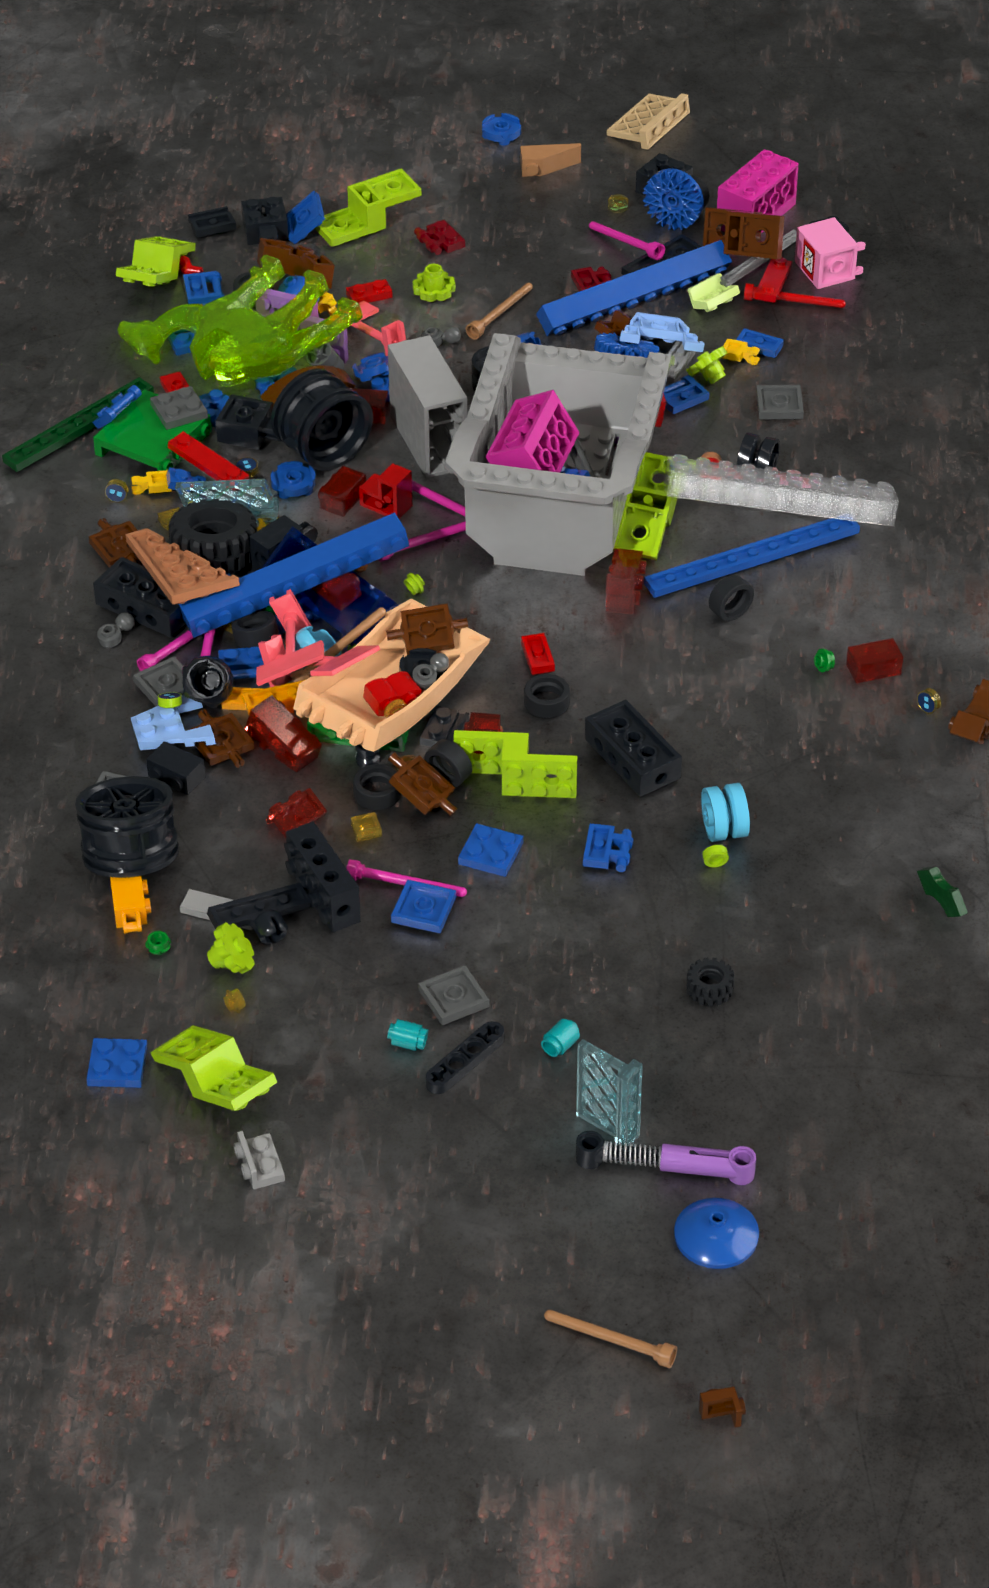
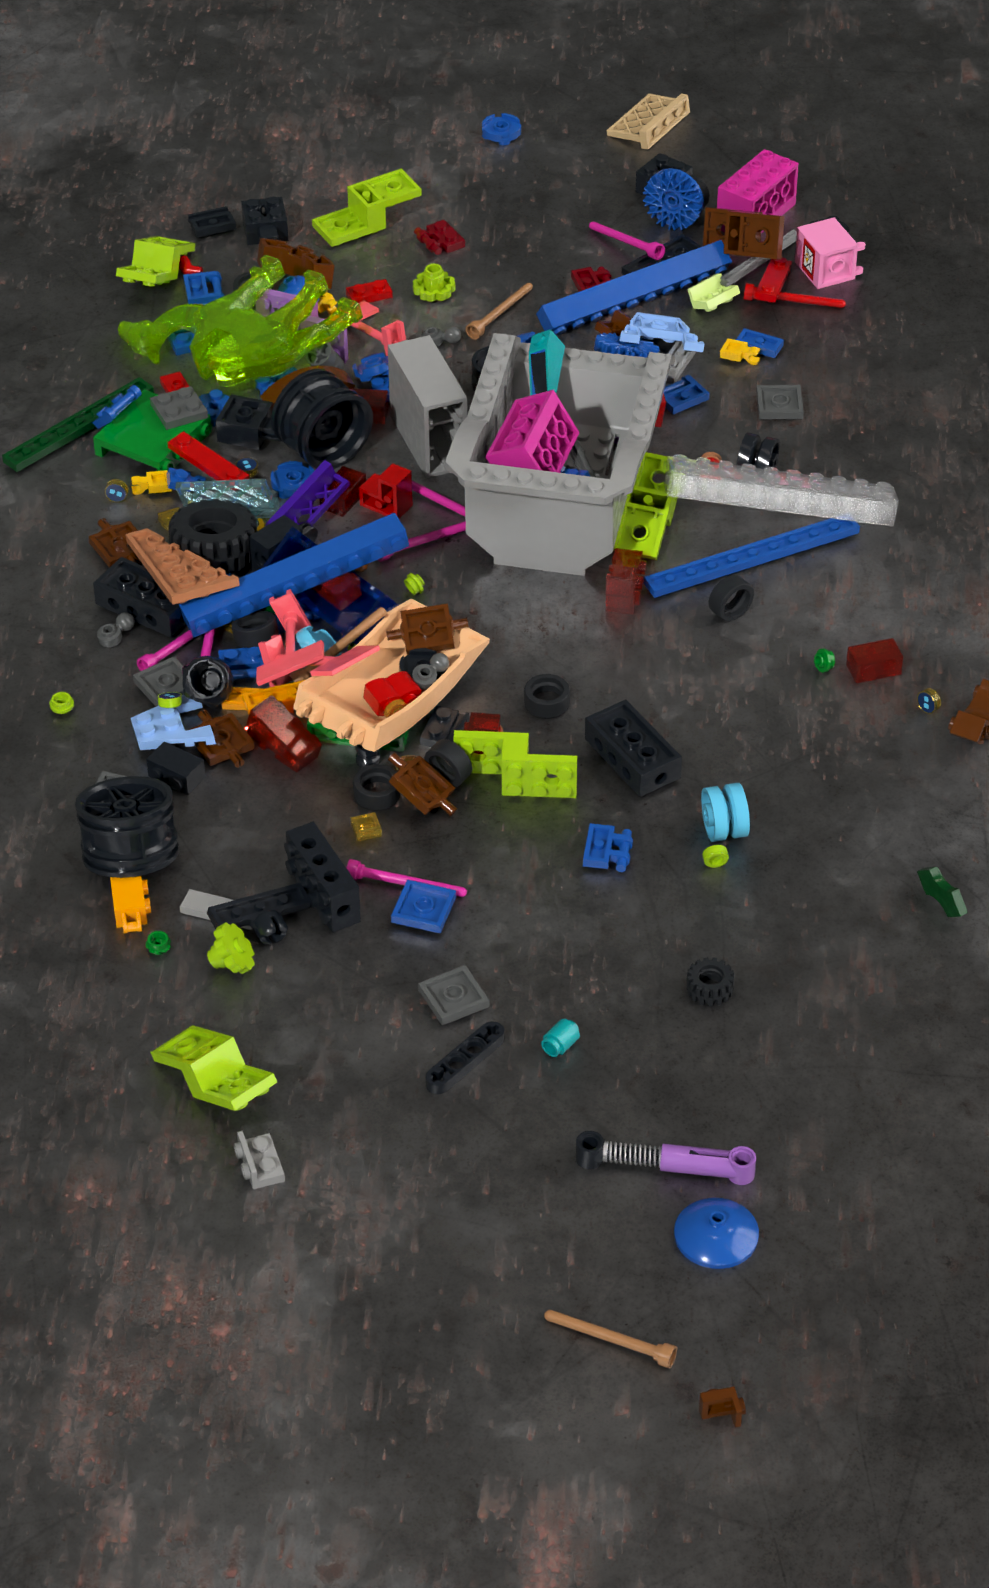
blue plate [87,1038,148,1088] -> none
clear yellow plate [223,988,246,1013] -> none
clear red bracket [266,788,327,838] -> none
blue plate [286,191,325,244] -> none
teal brick [387,1019,429,1051] -> none
blue plate [458,823,523,877] -> none
medium nougat slope [520,143,581,177] -> none
red plate [521,633,555,675] -> none
clear light blue fence [576,1039,643,1146] -> none
clear yellow tile [608,194,628,212] -> none
lime plant [686,346,728,385] -> none
none -> lime plate [49,692,74,714]
none -> dark purple fence [265,460,350,526]
none -> teal slope [529,329,565,396]

